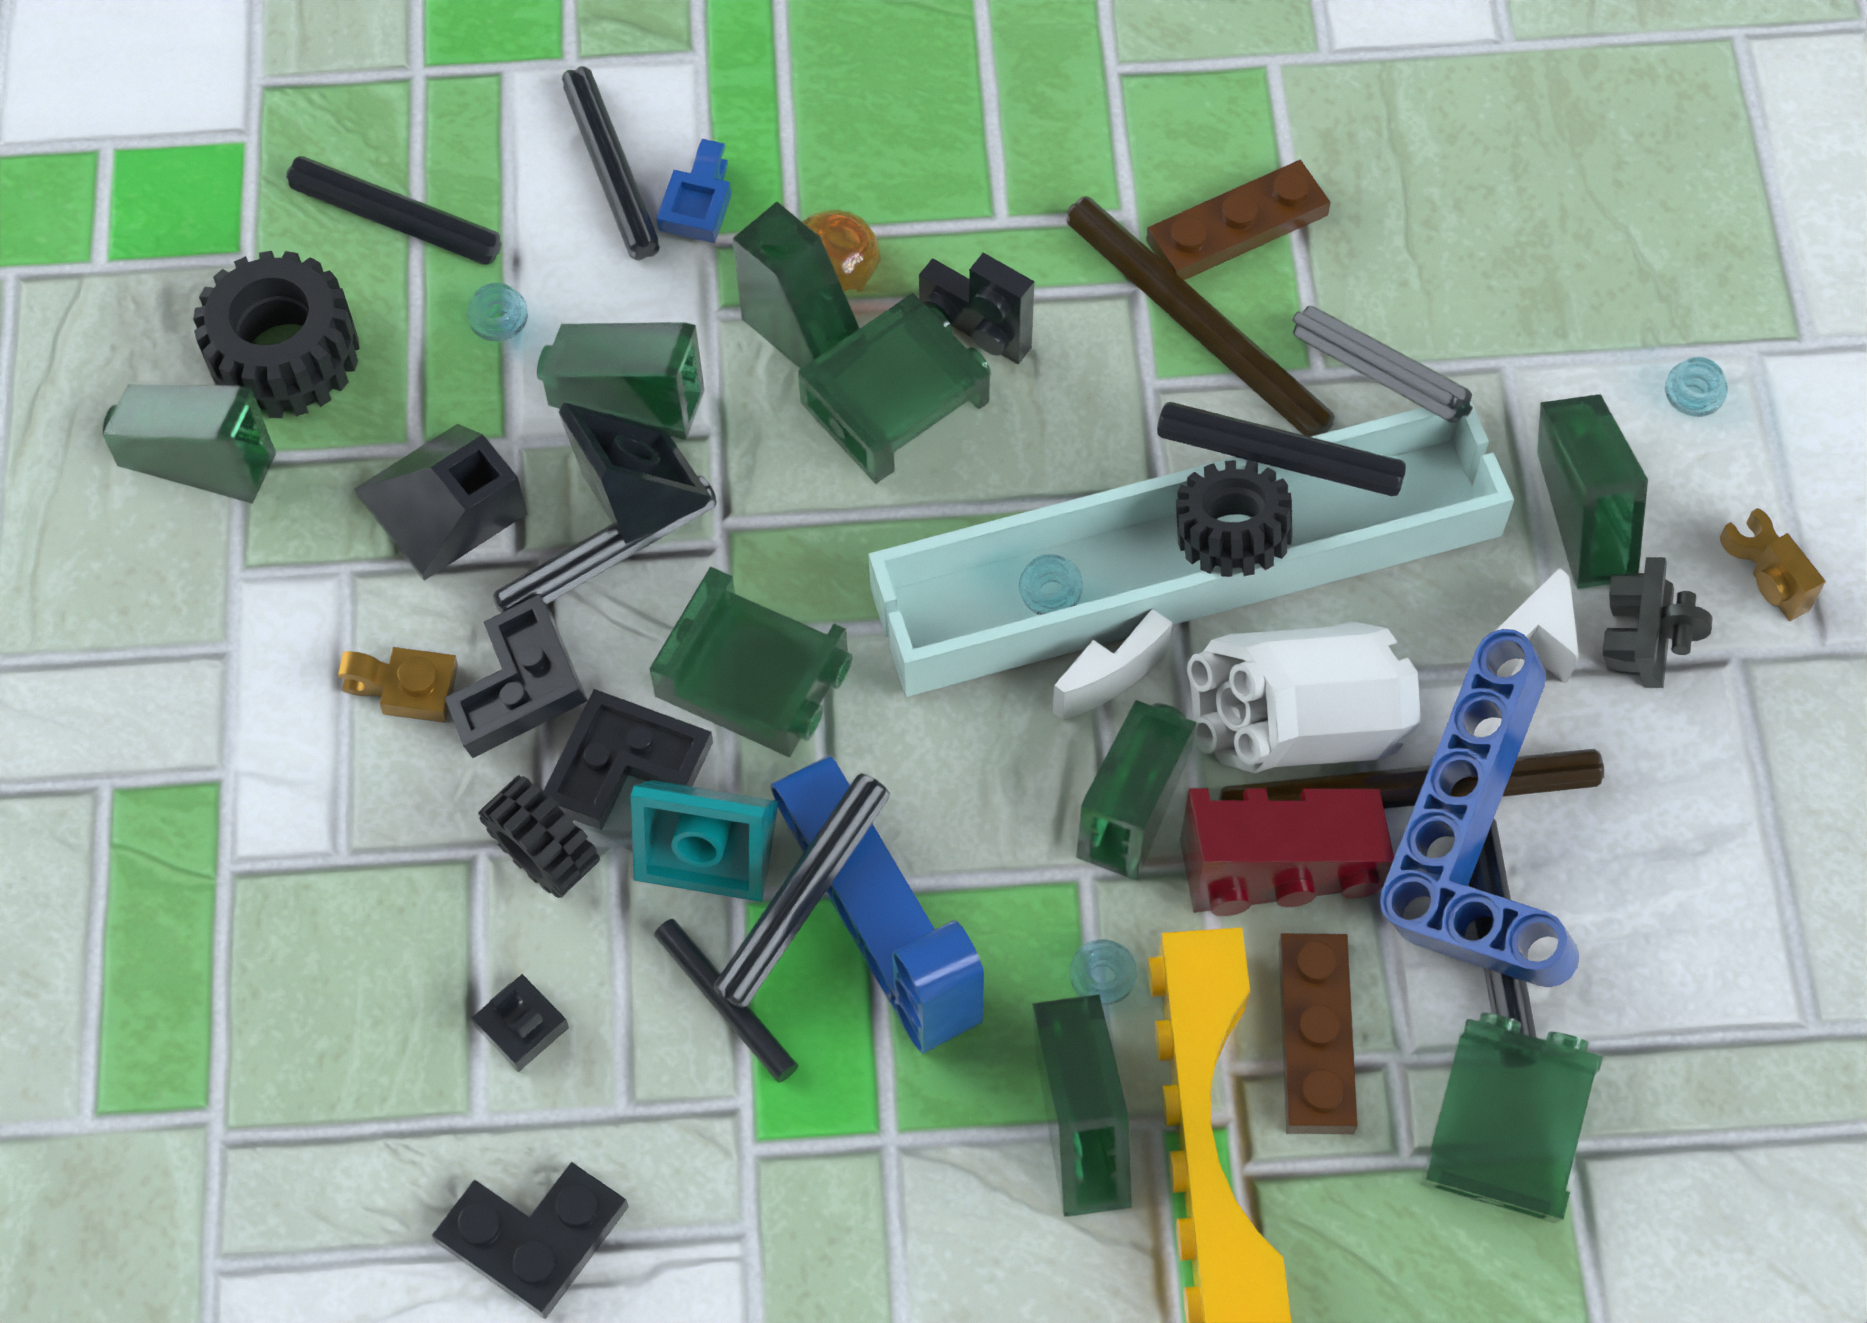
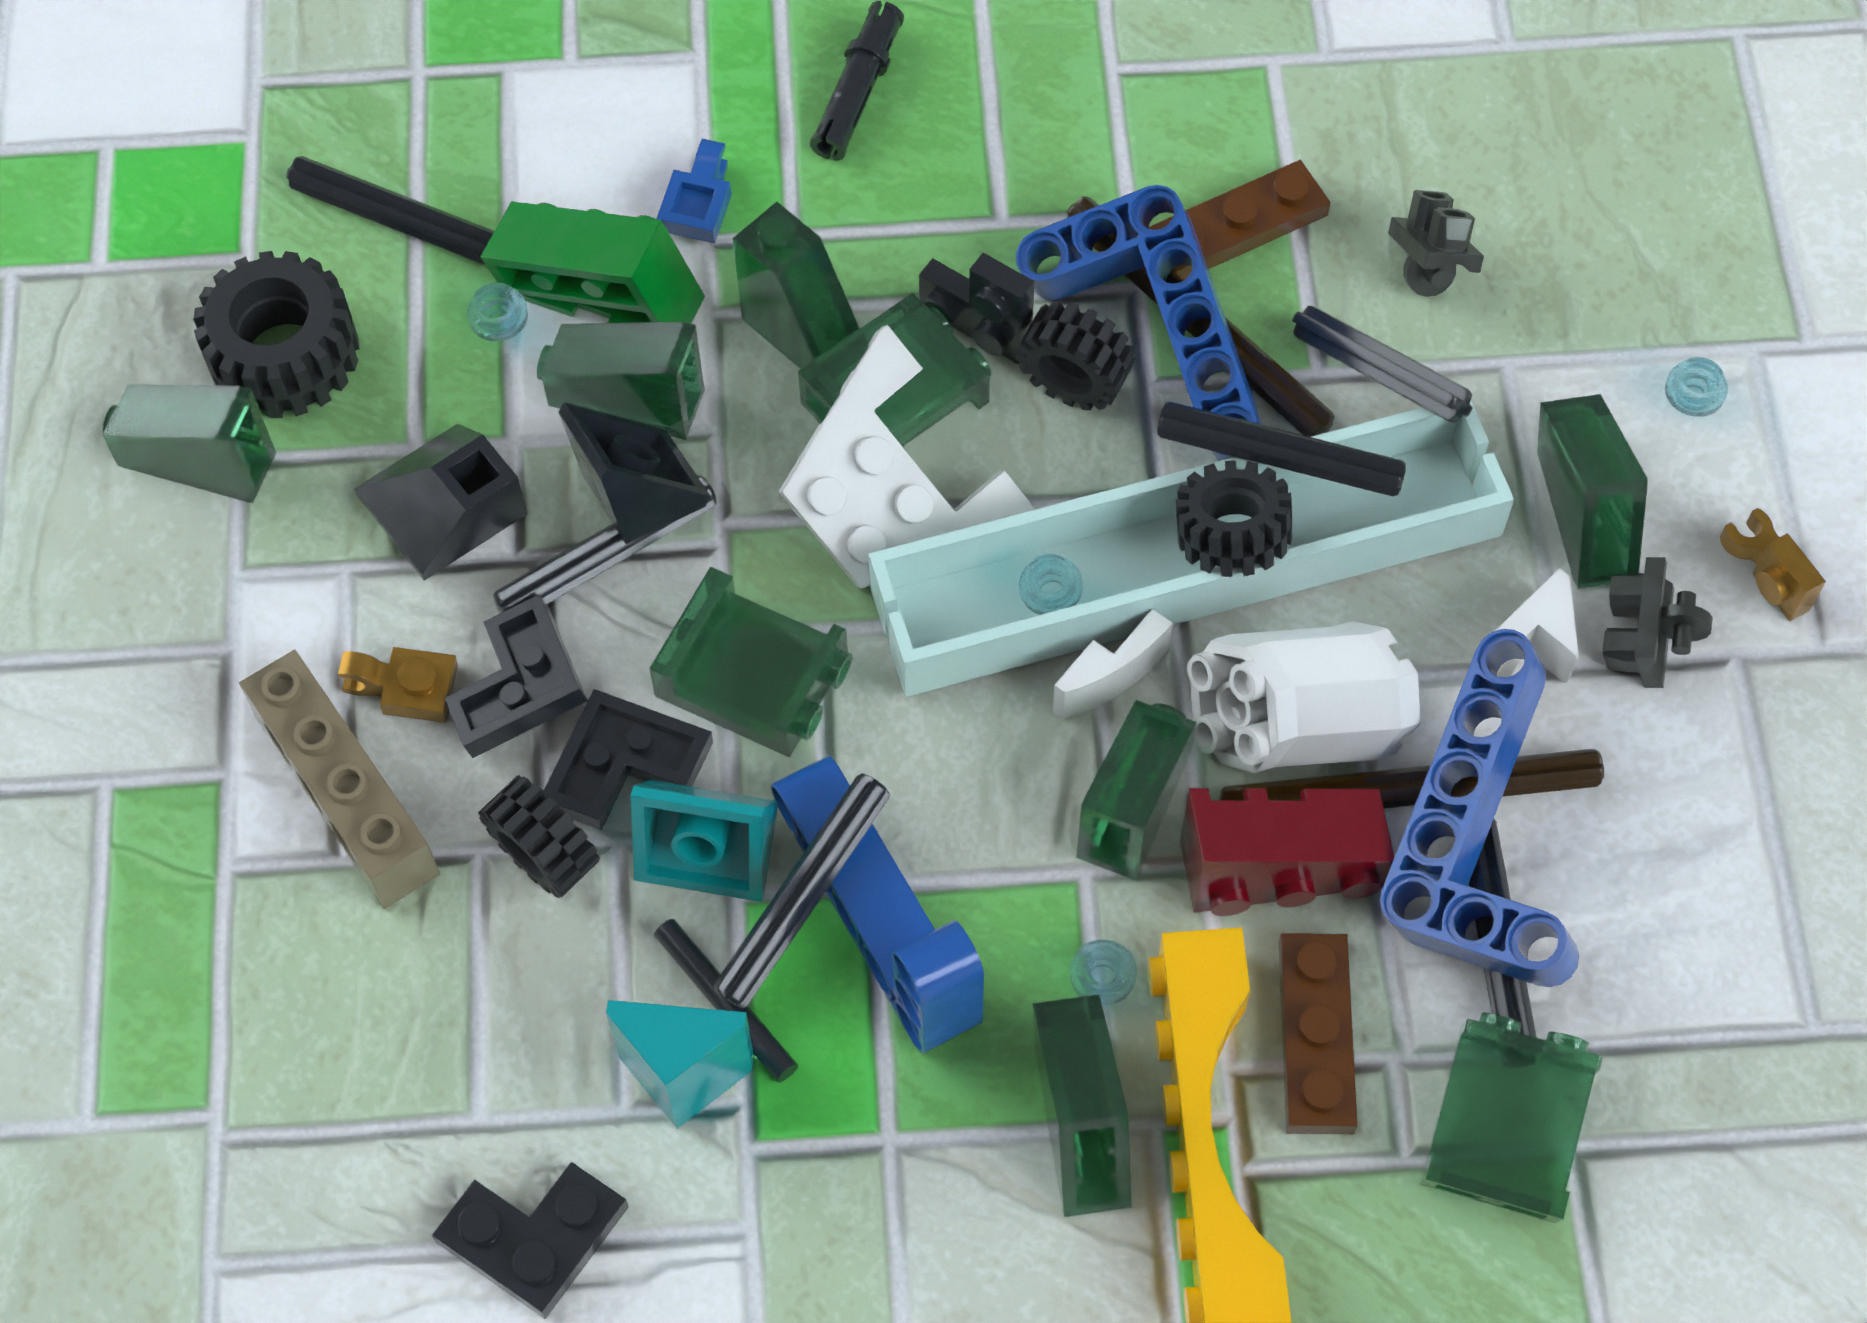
black tile [471,974,569,1072] -> none
black axle [562,66,660,261] -> none
clear orange hair [785,209,881,303] -> none
none -> dark tan brick [239,649,440,909]
none -> green wedge [481,201,705,353]
none -> teal slope [606,1000,754,1129]
none -> white wing [778,325,1035,589]
none -> black pin [810,1,904,161]
none -> black tyre [1015,301,1136,411]
none -> blue beam [1016,185,1263,461]
none -> pearl dark grey hips [1388,190,1484,297]

